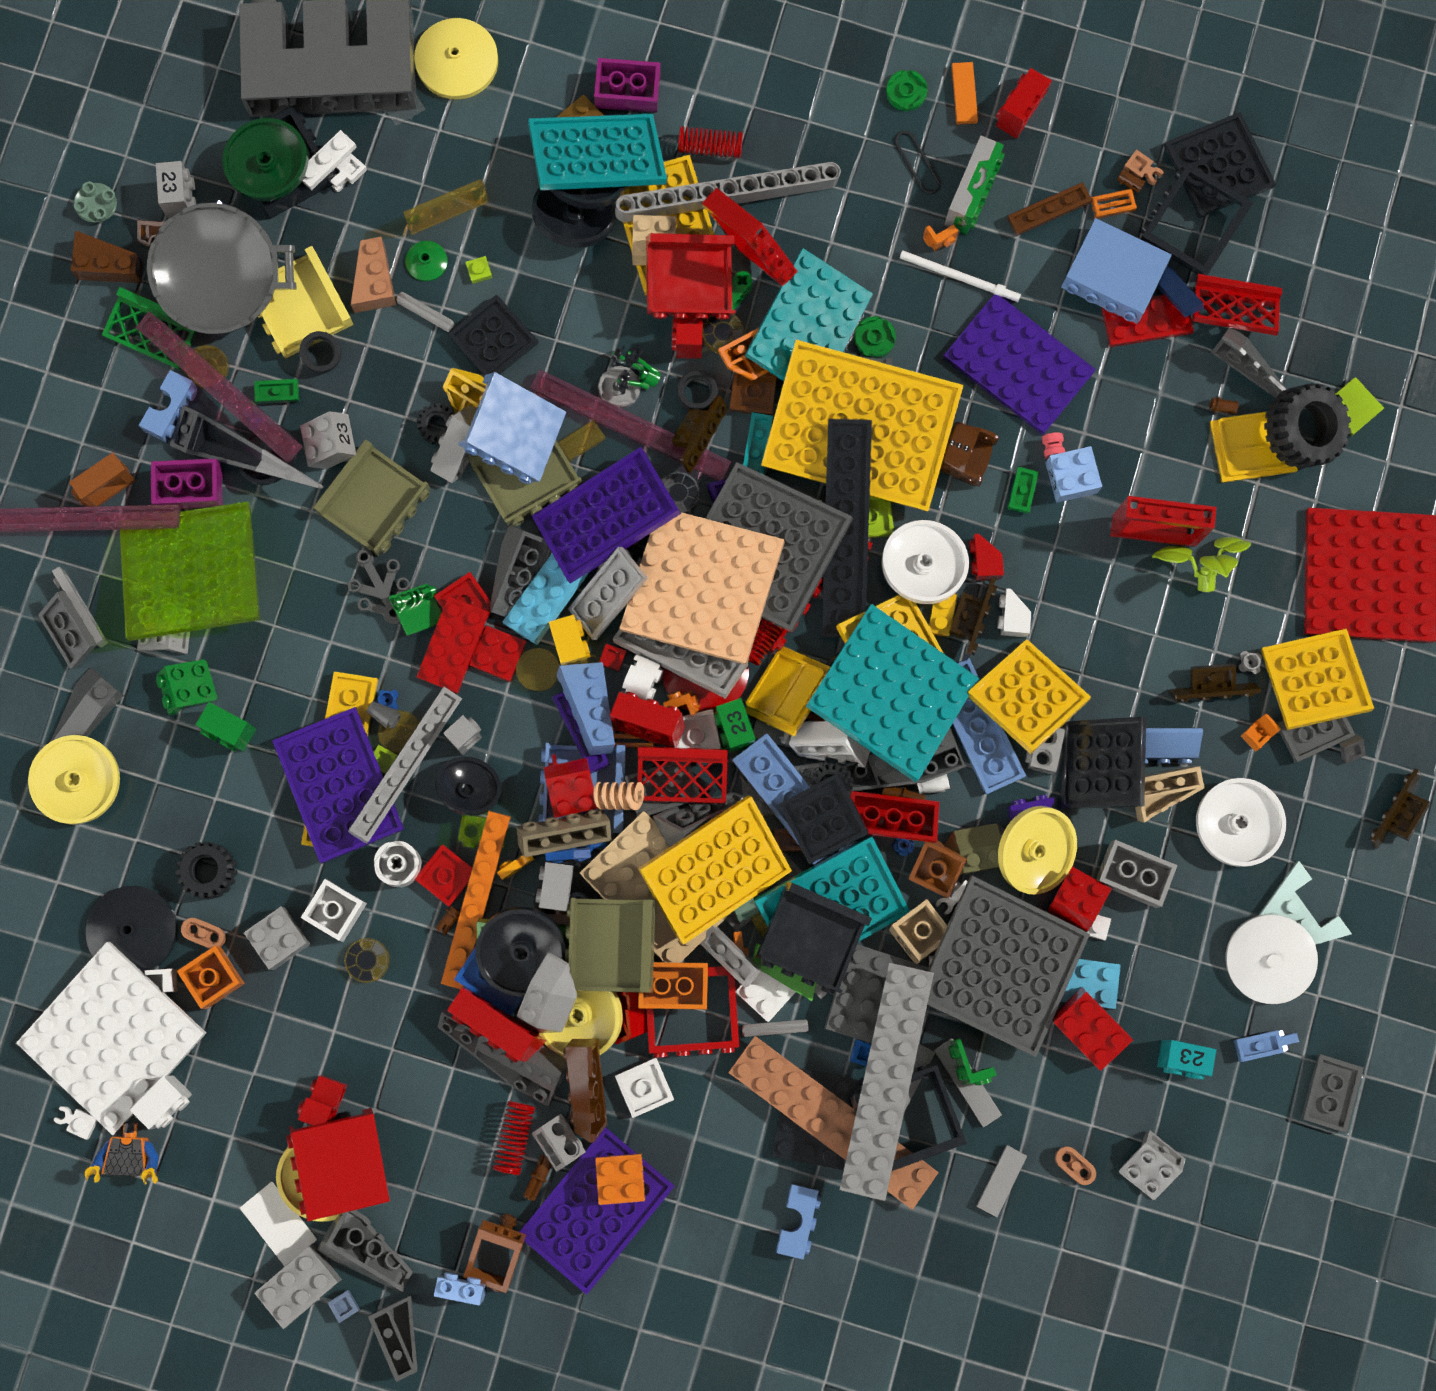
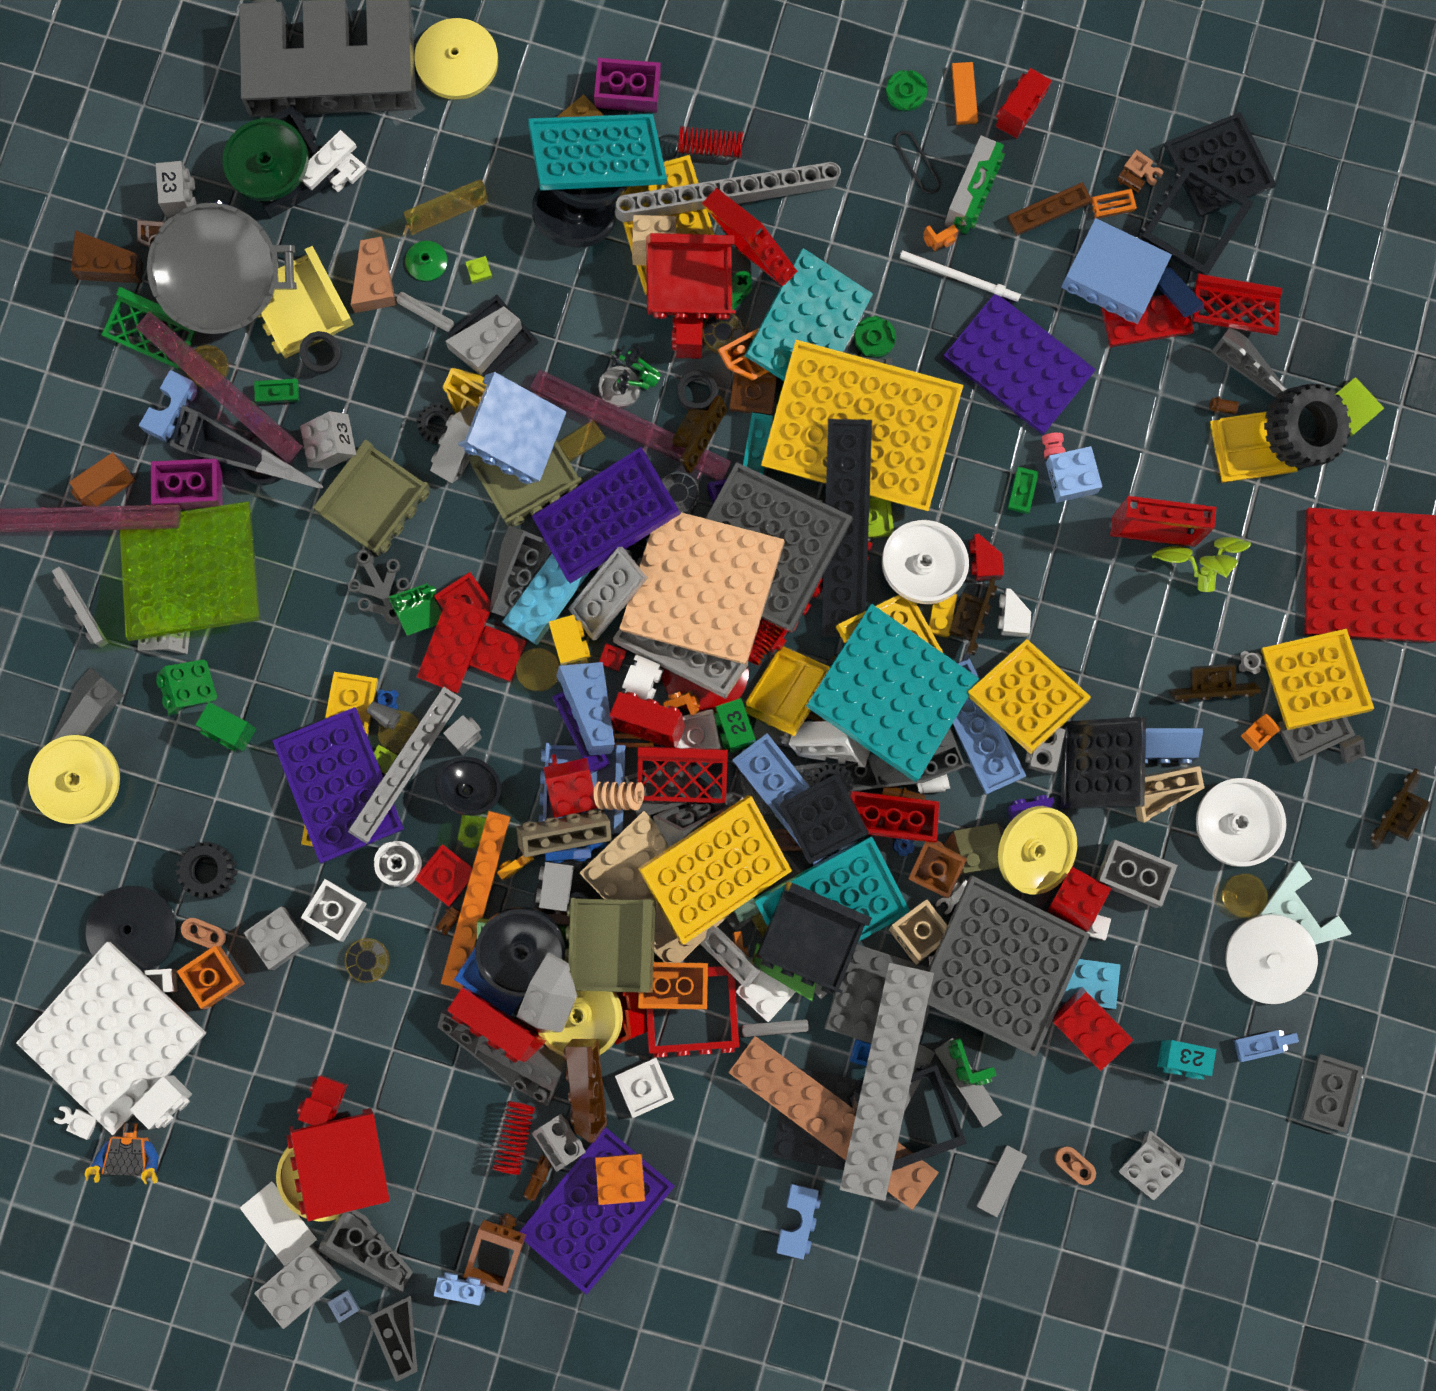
dark grey plate [38,590,97,669] -> none
sand green dish [74,181,117,223] -> none
reddish brown piece [940,422,999,487] -> none
none -> light grey wedge [446,306,522,375]
none -> clear yellow tile [1222,874,1268,918]

